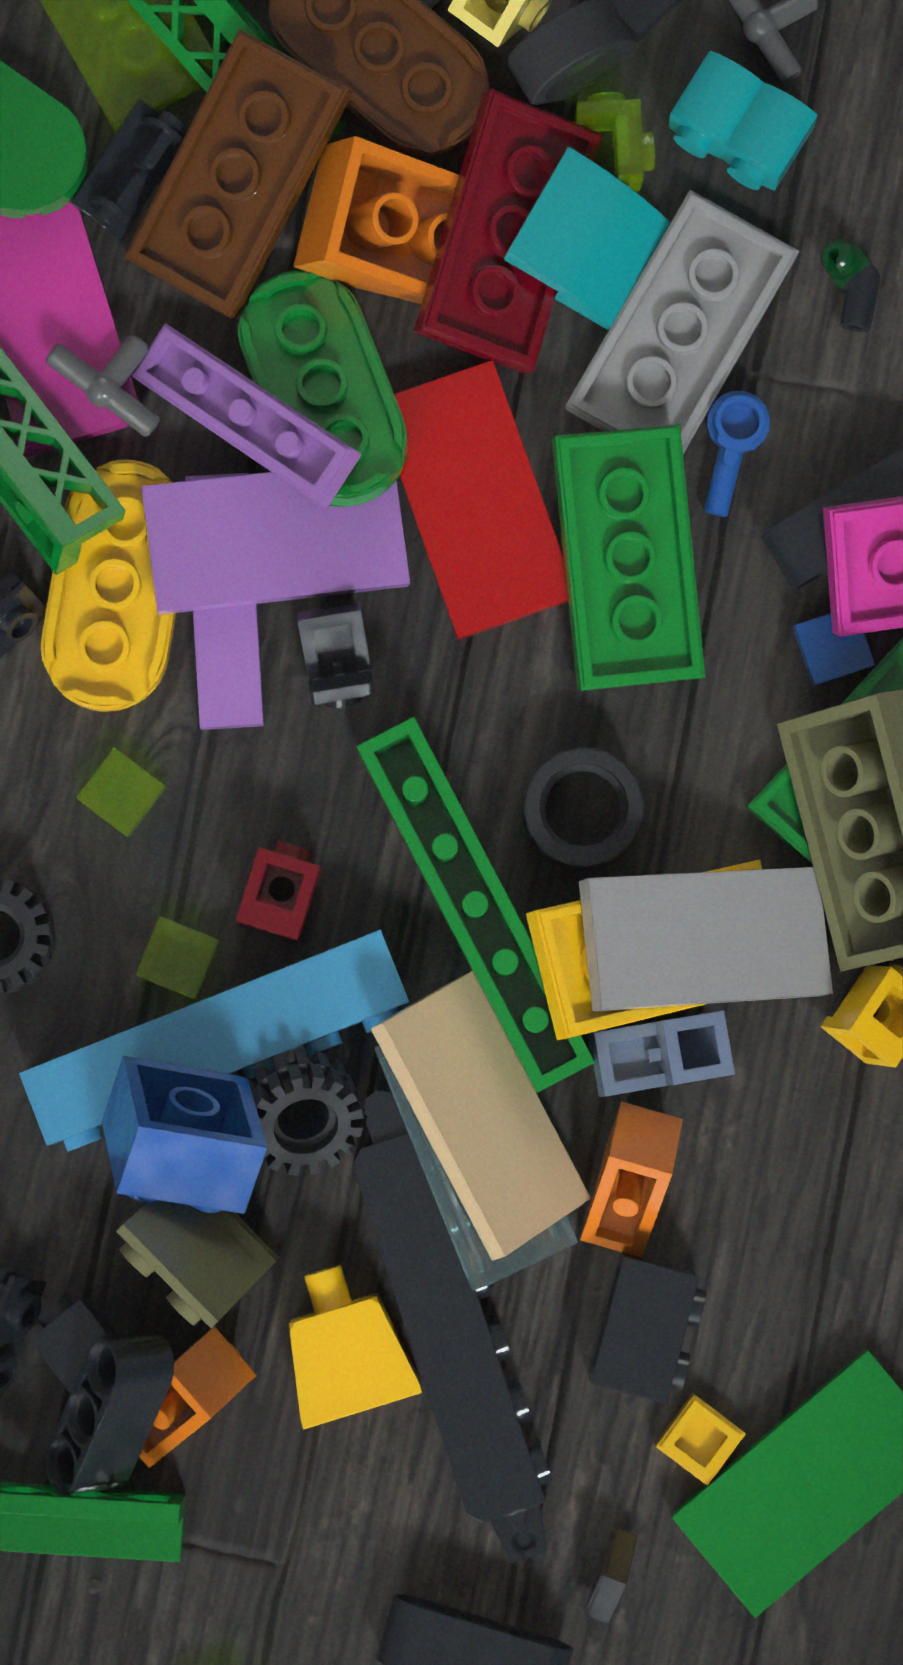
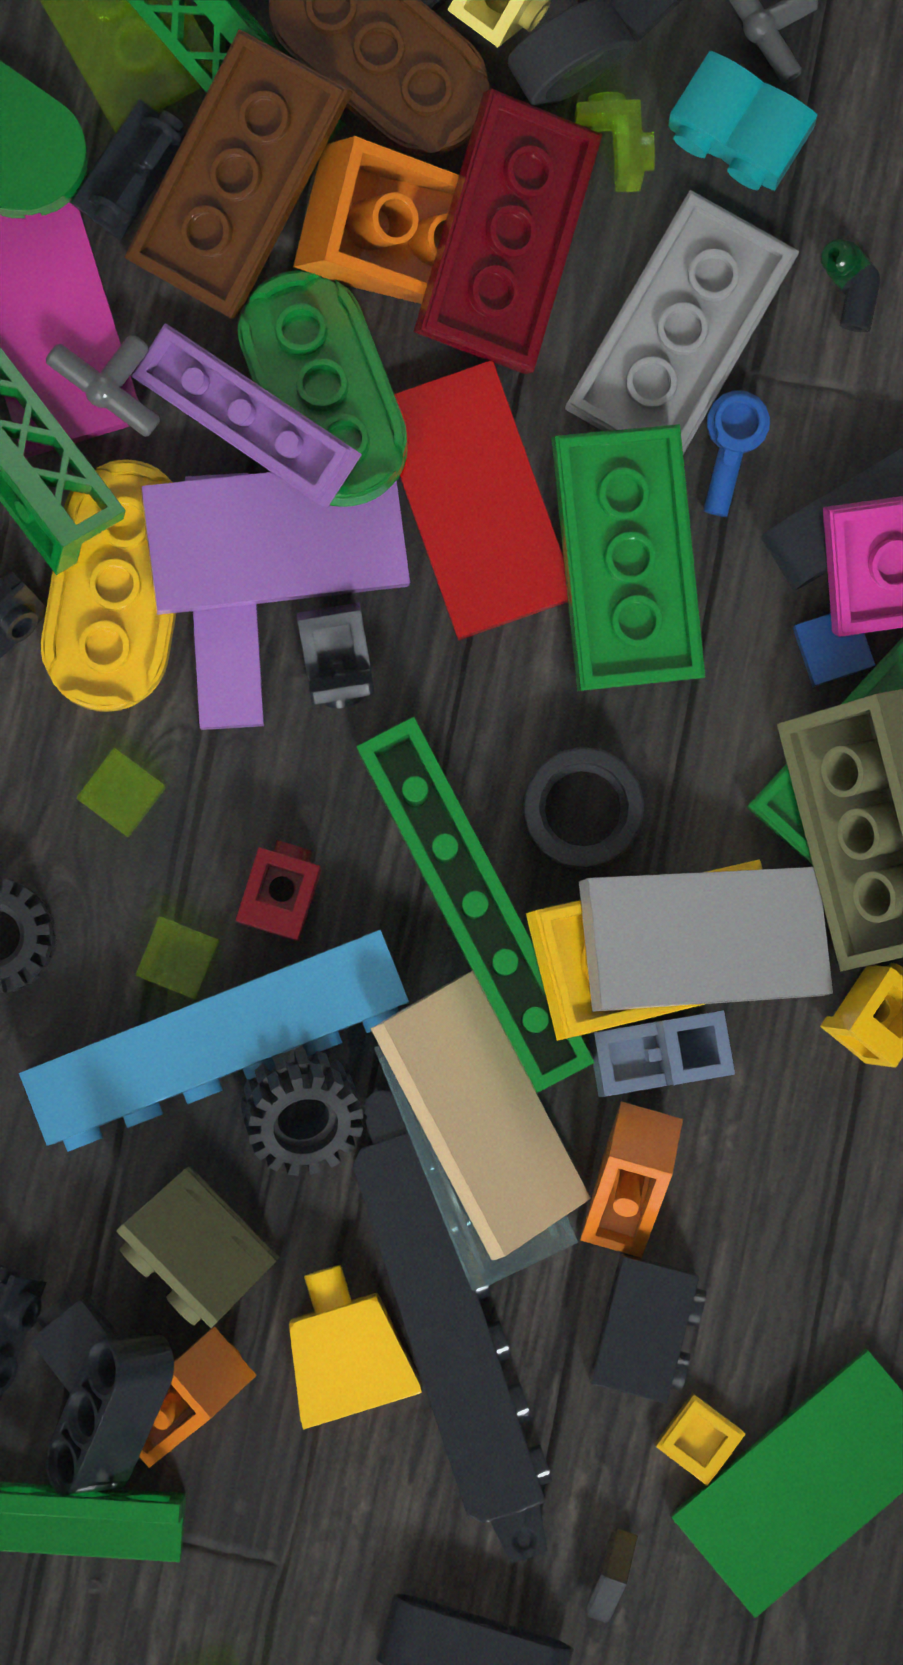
blue brick [102,1056,267,1214] -> none
teal slope [504,147,670,330] -> none

